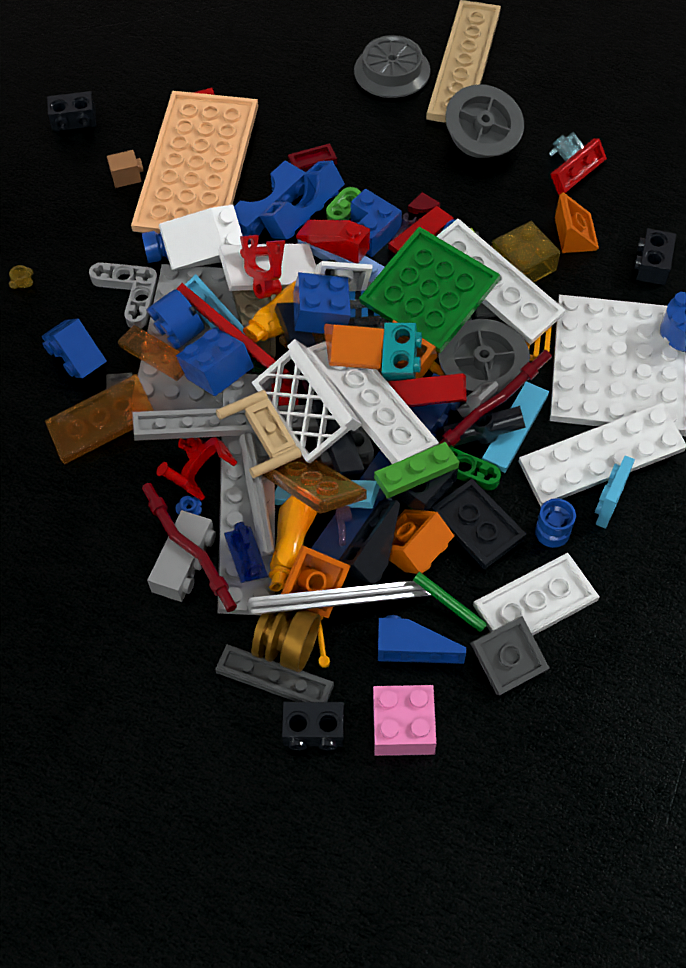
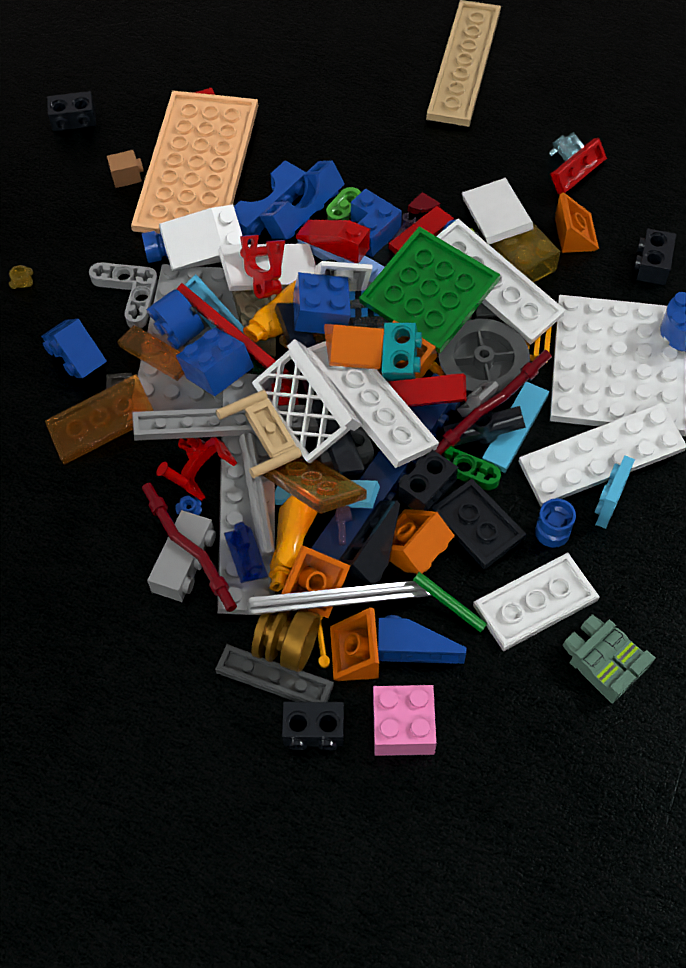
dark red tile [288,143,337,172] -> none
dark grey piece [354,36,430,98] -> none
bright green plate [374,442,459,499] -> none
dark grey piece [445,85,524,158] -> none
dark grey plate [470,616,550,695] -> none
none -> orange slope [330,607,379,681]
none -> white tile [462,178,534,245]
none -> sand green hips [563,615,656,704]

